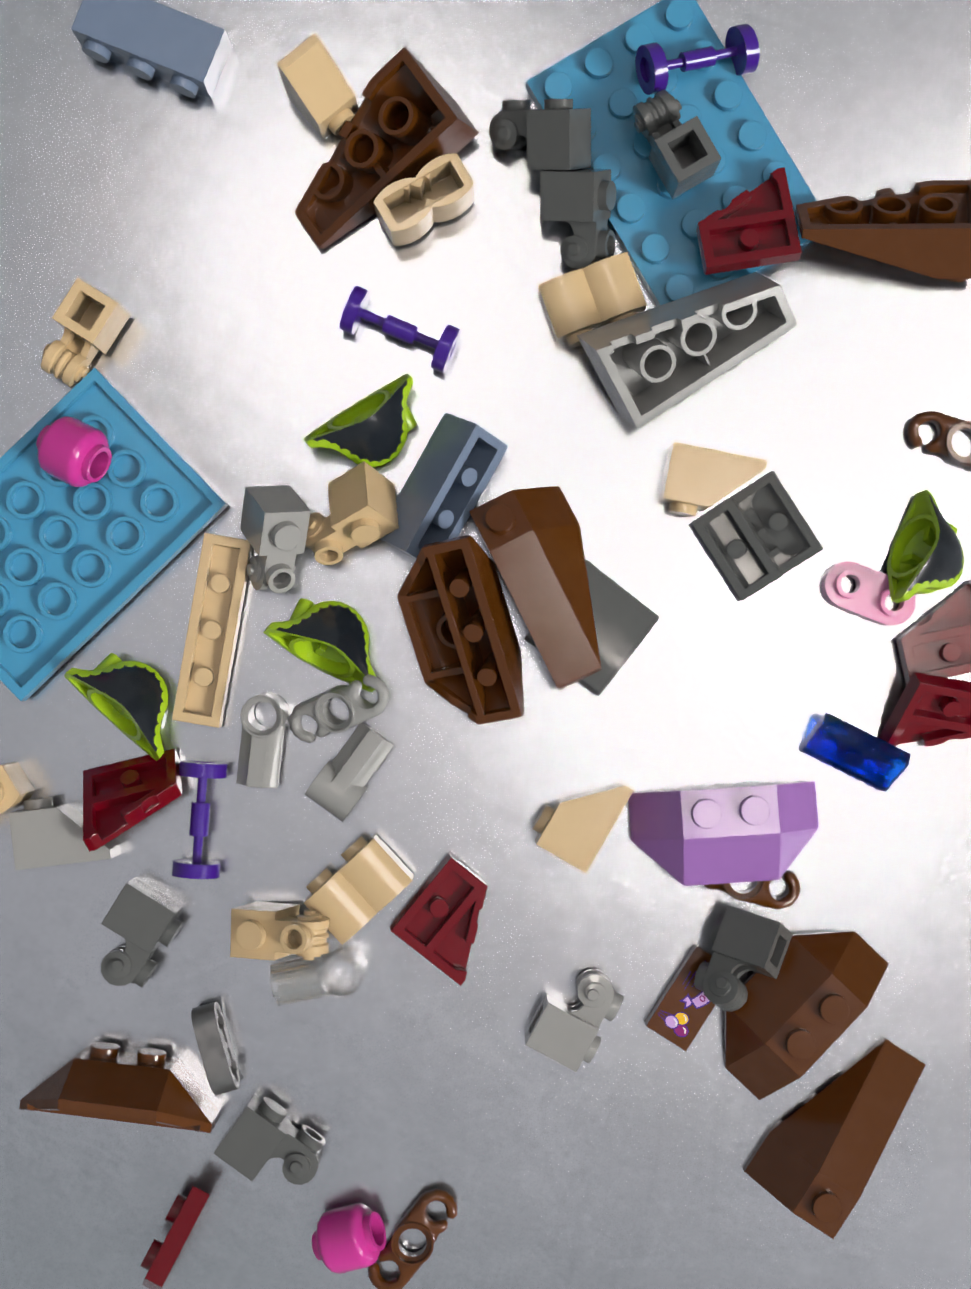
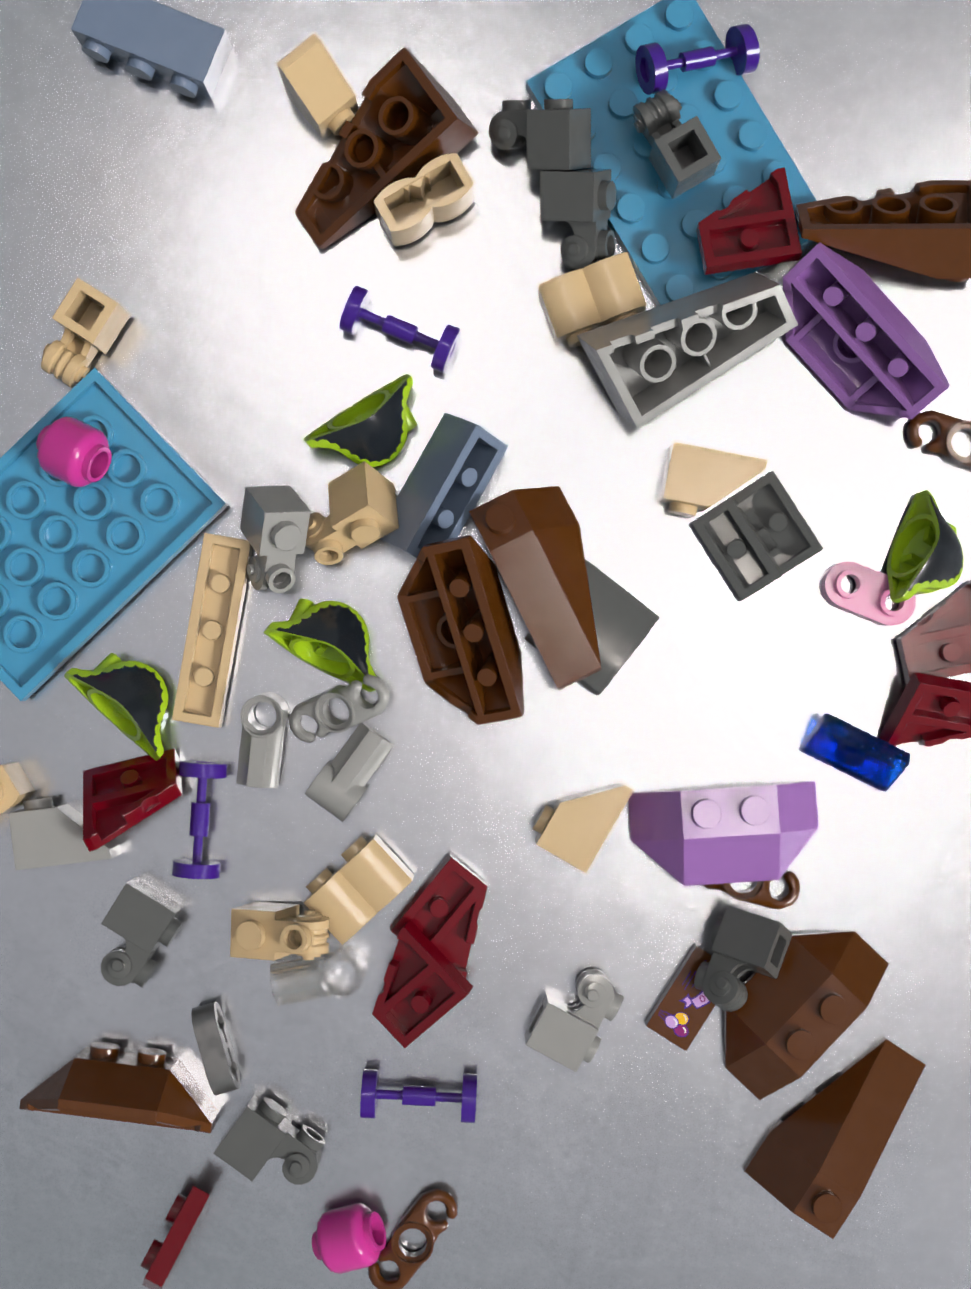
none -> dark purple wheel [360,1069,477,1123]
none -> dark red wing [372,920,473,1048]
none -> medium lavender wedge [783,243,950,419]

